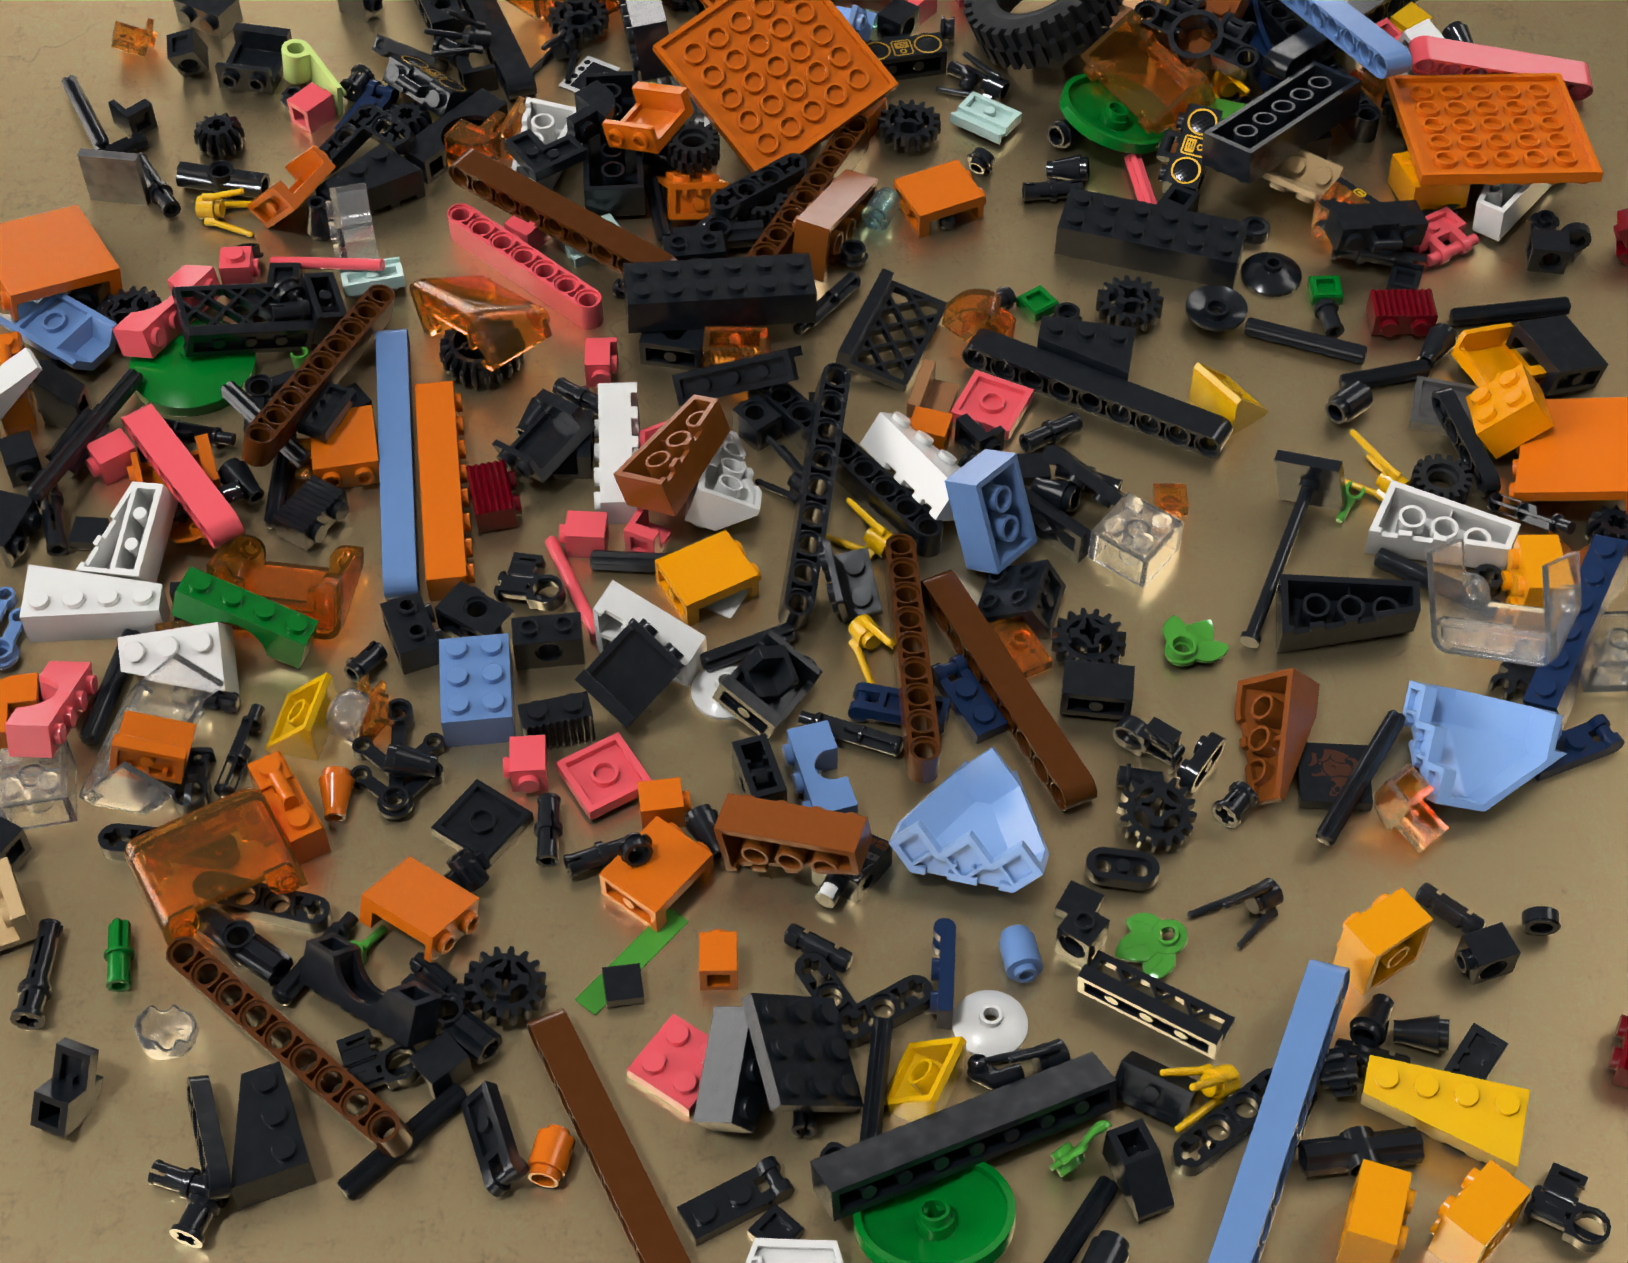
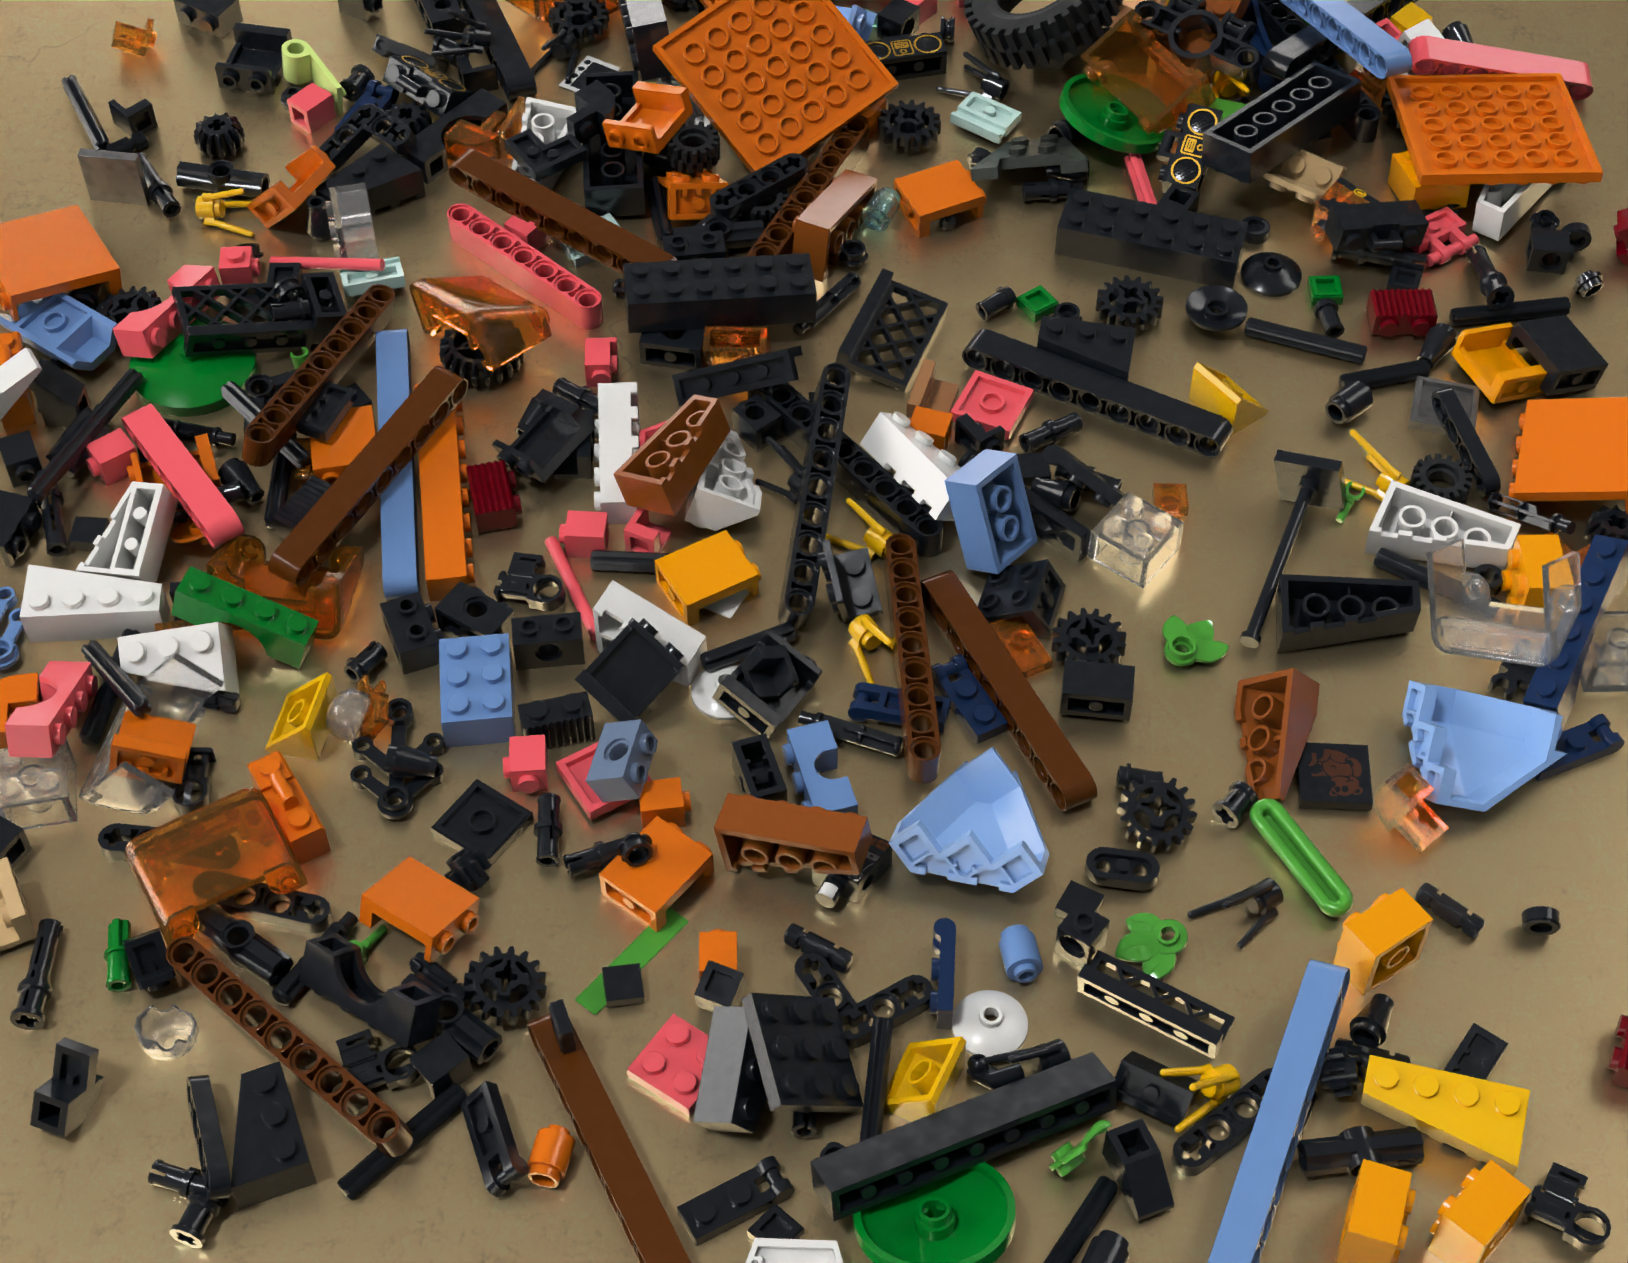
black brick [166,28,209,77] -> none
black piece [214,704,265,799] -> none
orange cone [318,766,355,822] -> none
black cone [684,804,722,860] -> none
clear orange brick [942,289,1016,342] -> none
black arm [947,60,978,91] -> none
black piece [1112,715,1185,774] -> none
black plate [1176,732,1226,794] -> none
black axle [1316,710,1406,846] -> none
black cone [1393,1015,1449,1054] -> none
black brick [1455,922,1521,985] -> none
light orange brick [1466,364,1554,459] -> none
none -> black axle [81,640,152,717]
none -> black bracket [122,928,176,991]
none -> reddish brown beam [268,366,468,587]
none -> black tile [548,999,577,1055]
none -> sand blue brick [586,719,658,802]
none -> black panel [694,960,747,1012]
none -> pearl dark grey wing [971,134,1088,181]
none -> bright green piece [1249,798,1353,917]
none -> black pin [1467,245,1515,311]
none -> black plate [1573,270,1604,298]

